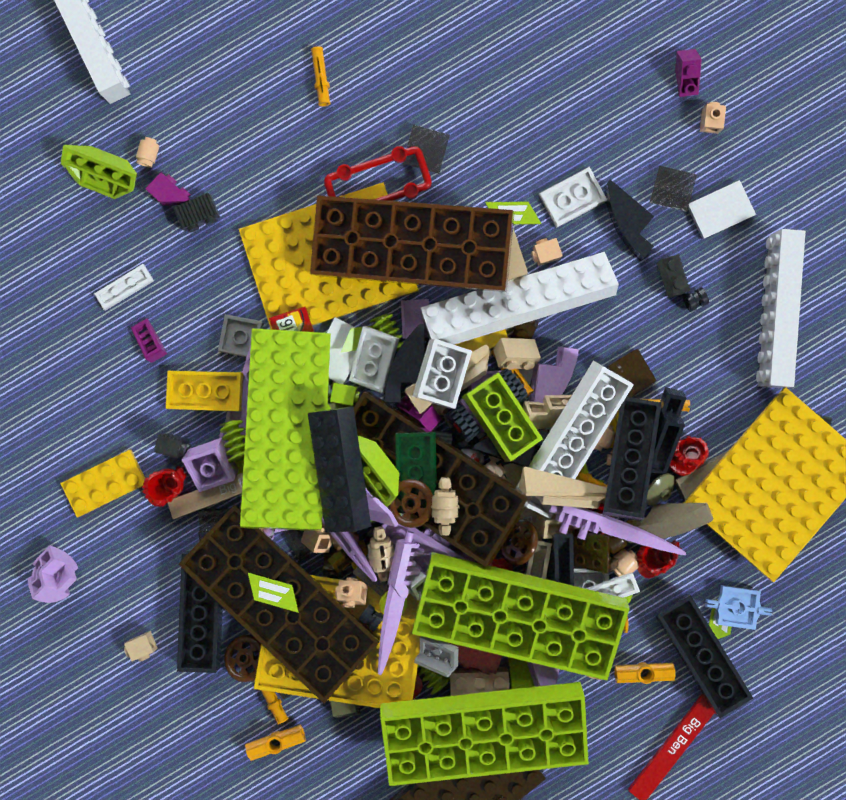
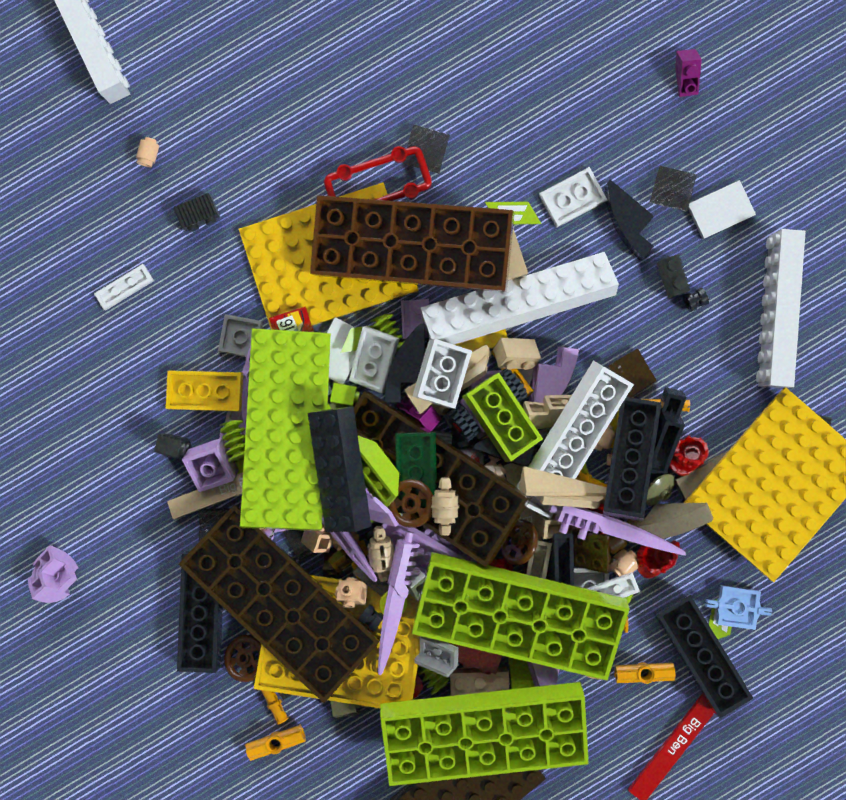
yellow plate [60,450,145,518] -> none
lime wedge [61,145,137,199] -> none
tan brick [124,631,158,662] -> none
magenta slope [131,319,167,363] -> none
red hair [142,466,187,507] -> none
magenta slope [145,172,191,206] -> none
lime sticker [248,573,299,613] -> none
light orange pin [311,46,331,107] -> none
dark brown bracket [510,319,539,339] -> none
light nougat brick [531,238,562,266] -> none
light nougat brick [700,102,726,134] -> none

